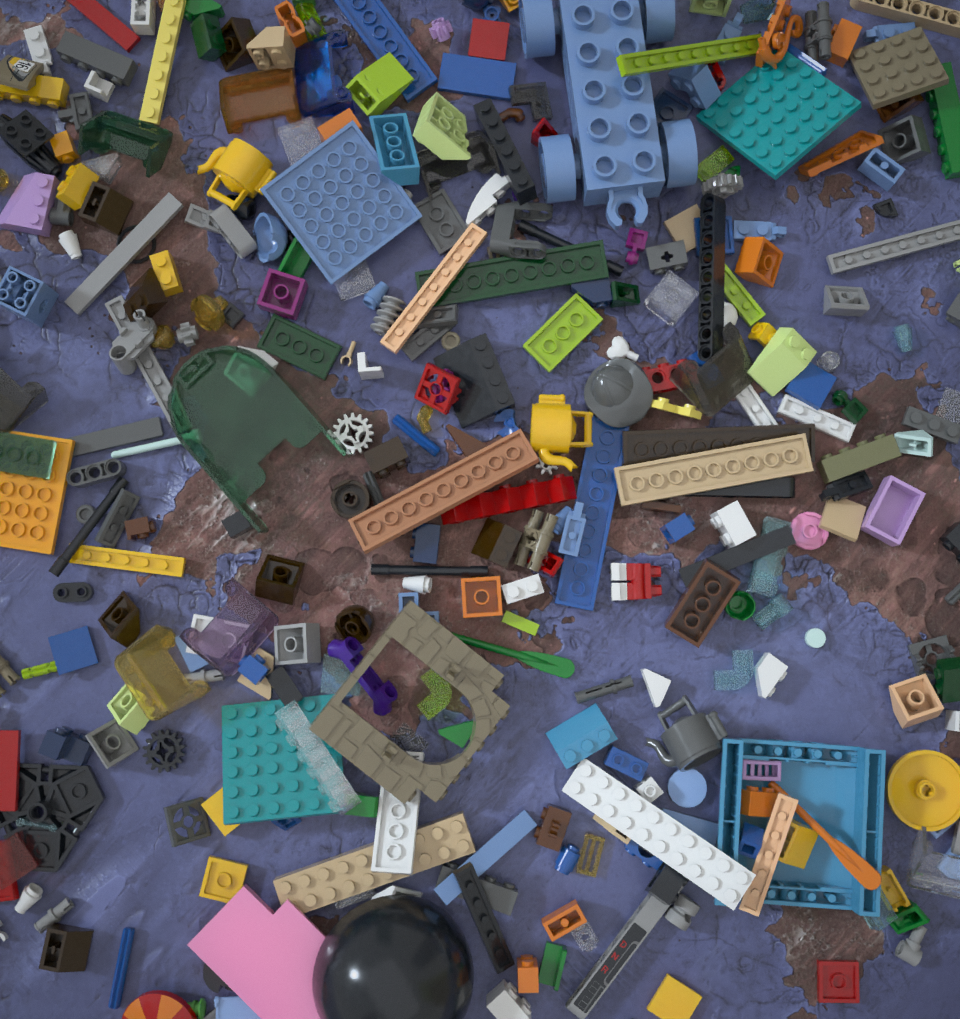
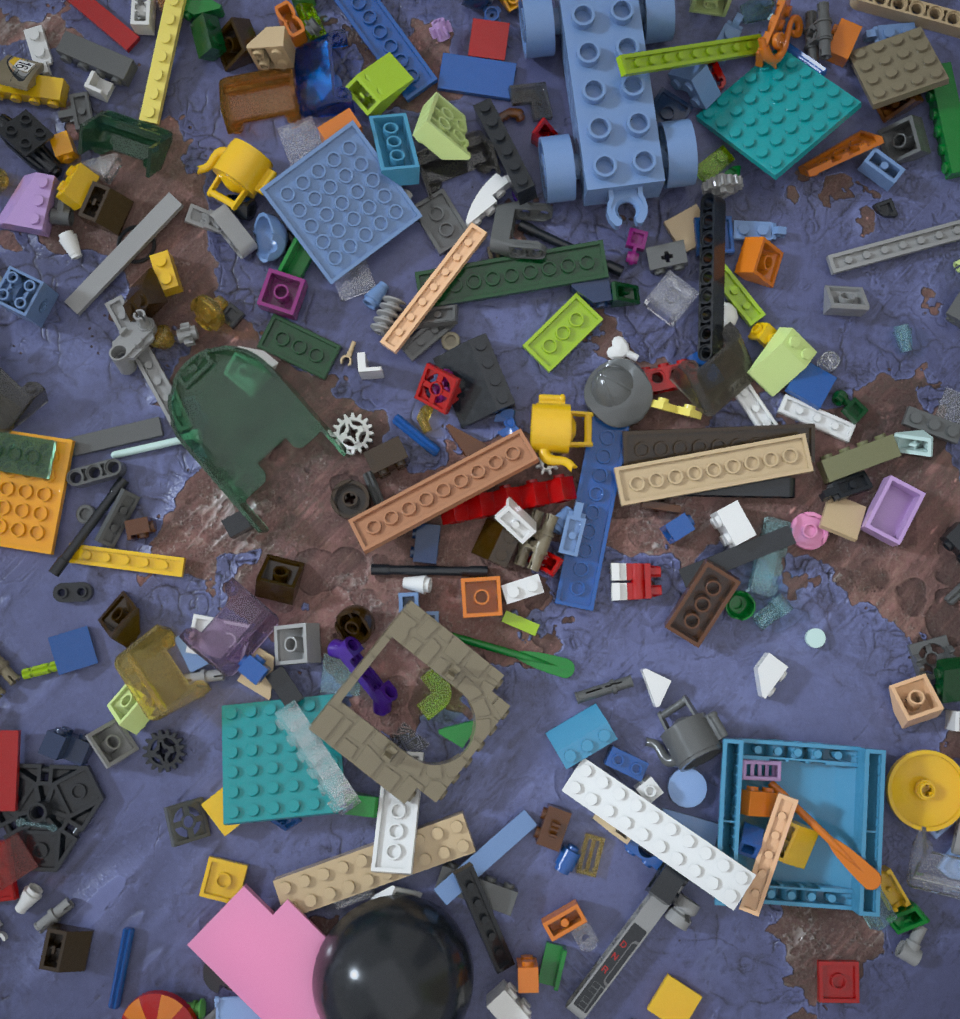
clear light blue plate [713,649,754,690] -> none
none -> white panel [495,497,537,544]

